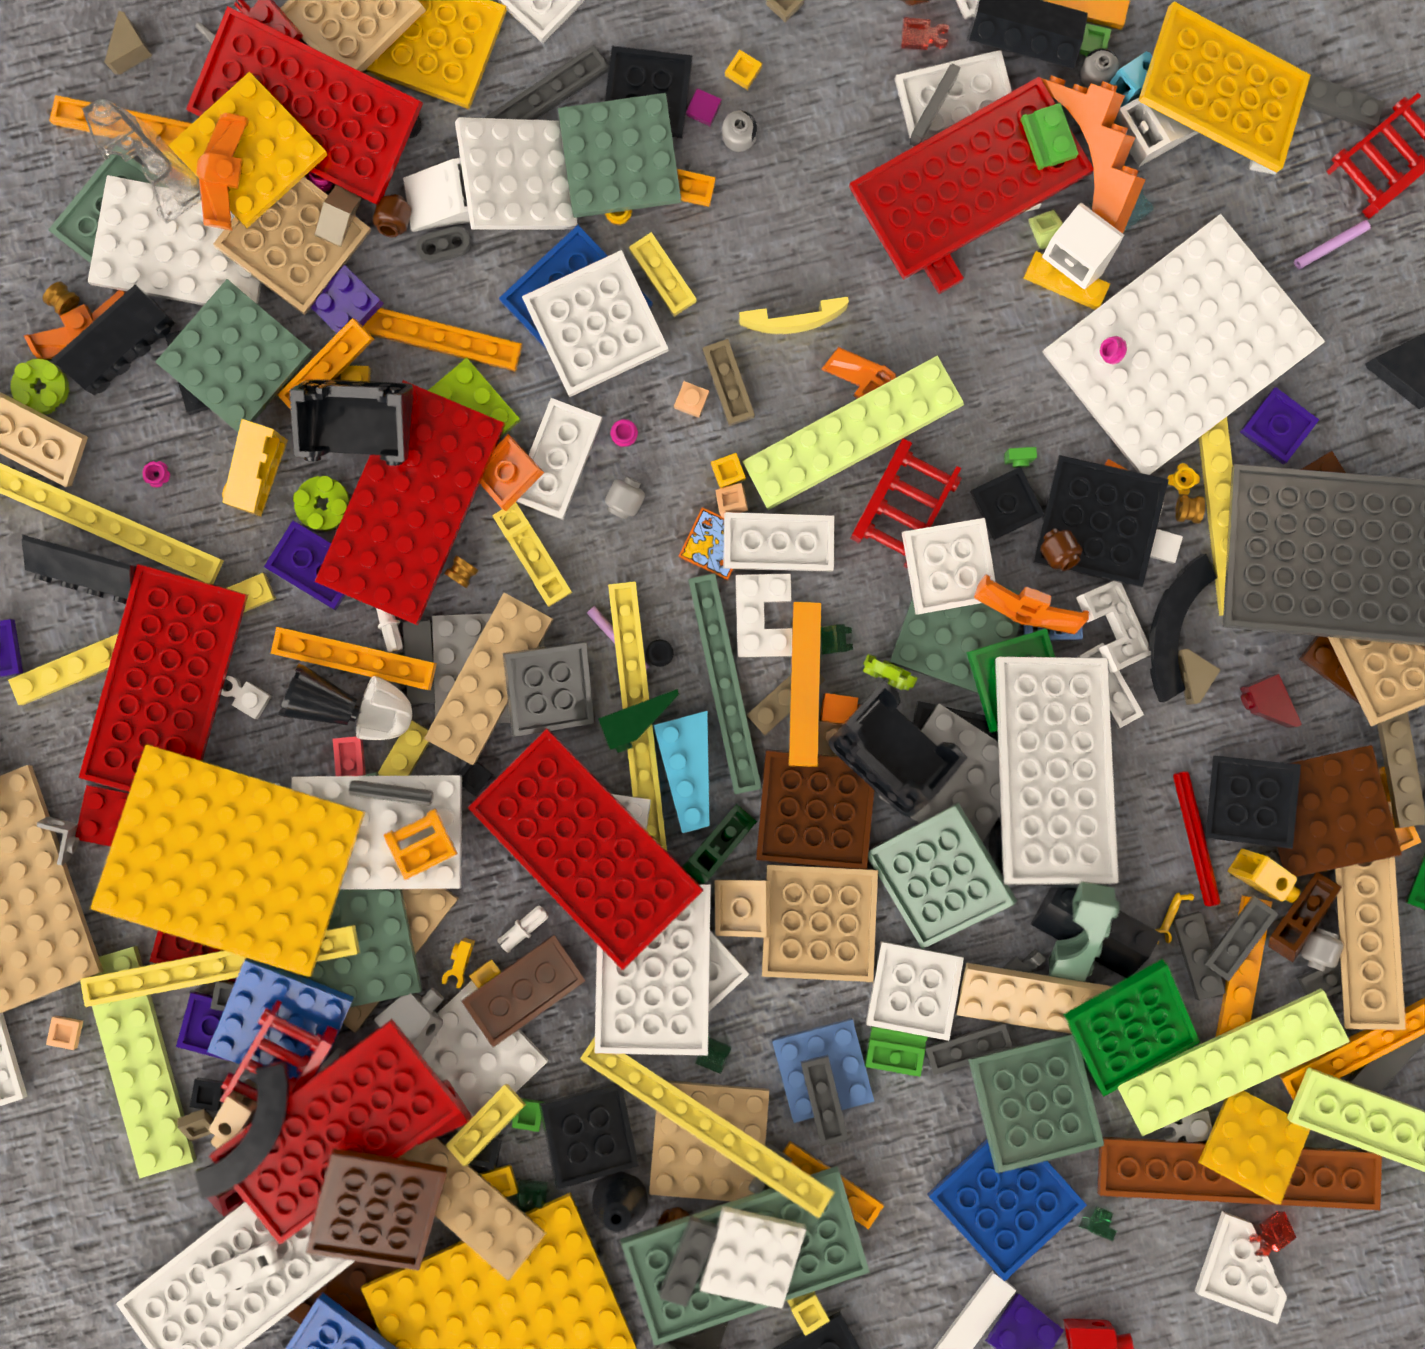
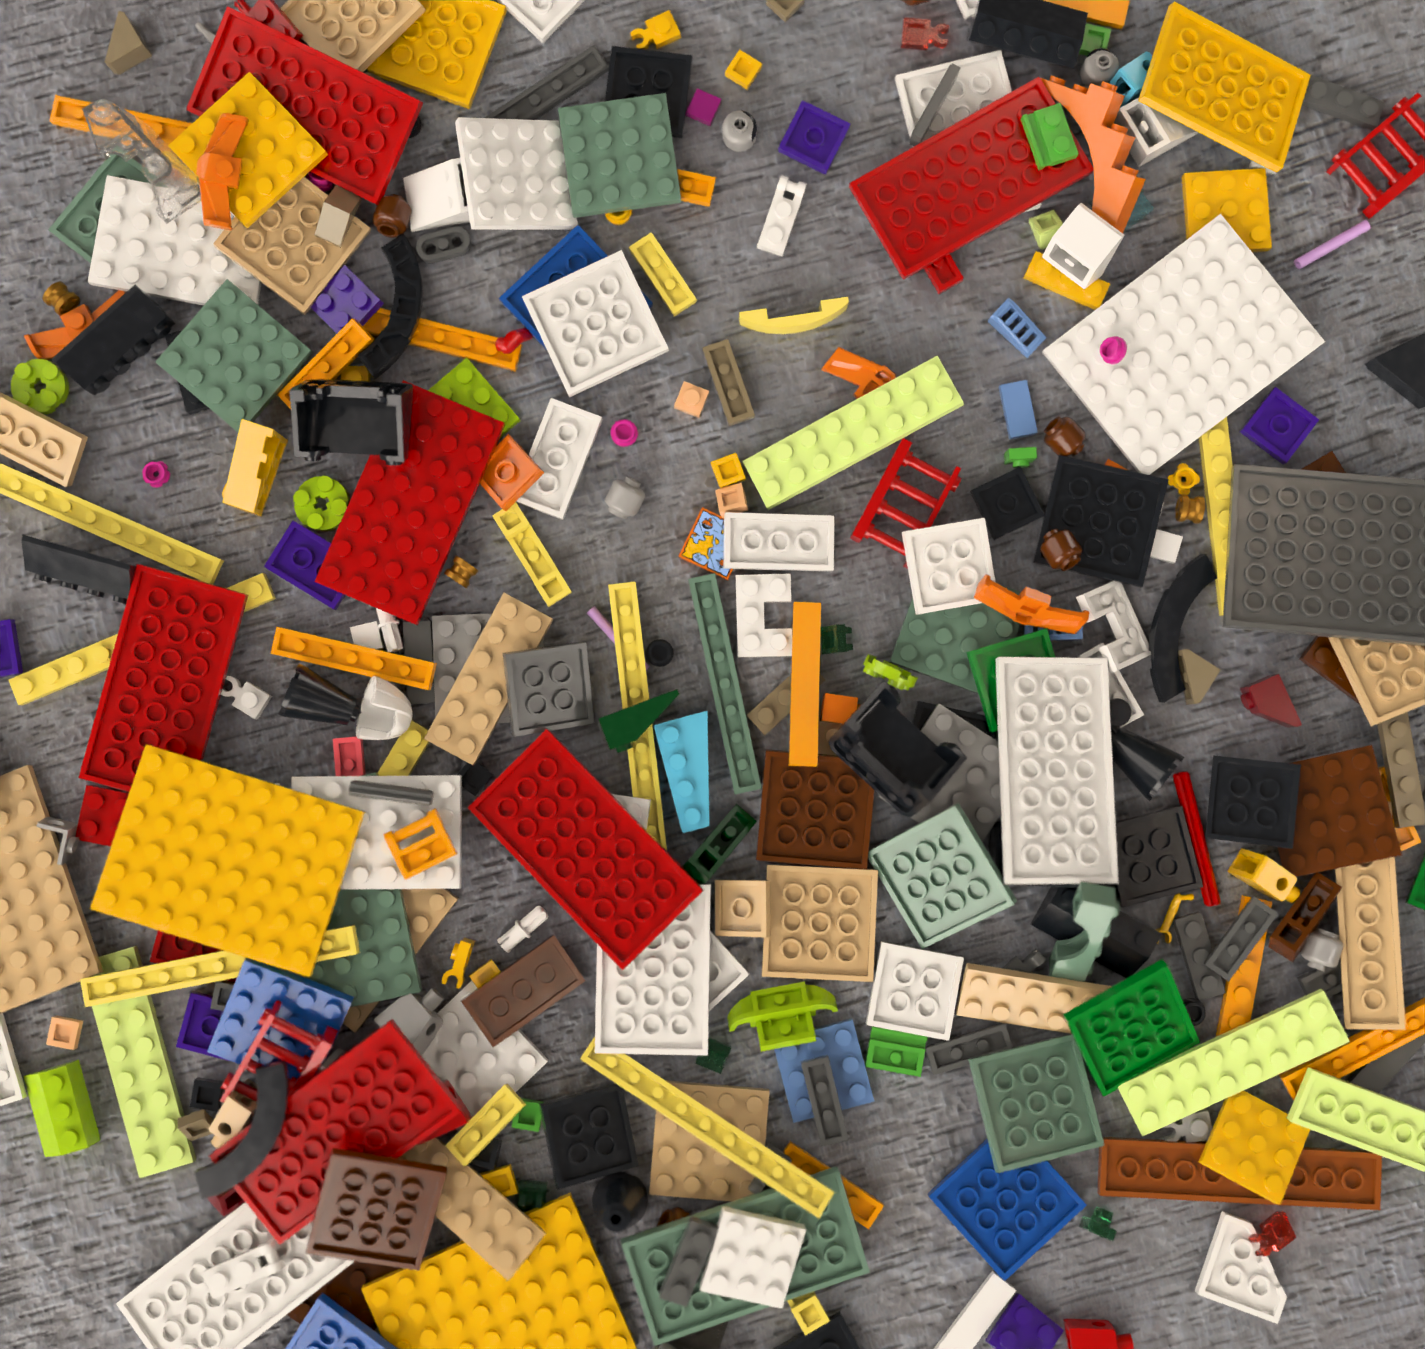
none -> lime slope [23,1059,101,1157]
none -> white tile [350,621,385,650]
none -> black tile [358,233,423,380]
none -> red arm [495,328,533,354]
none -> yellow plate [630,10,681,50]
none -> lime plate [727,981,838,1052]
none -> white plate [757,175,807,257]
none -> dark purple plate [778,100,851,175]
none -> medium blue slope [988,298,1046,358]
none -> medium blue tile [998,380,1038,440]
none -> reddish brown head [1044,416,1085,457]
none -> black plate [1109,698,1131,726]
none -> black cone [1111,728,1185,801]
none -> black plate [1114,806,1203,907]
none -> yellow plate [1182,168,1272,252]
none -> black plate [1183,998,1206,1026]

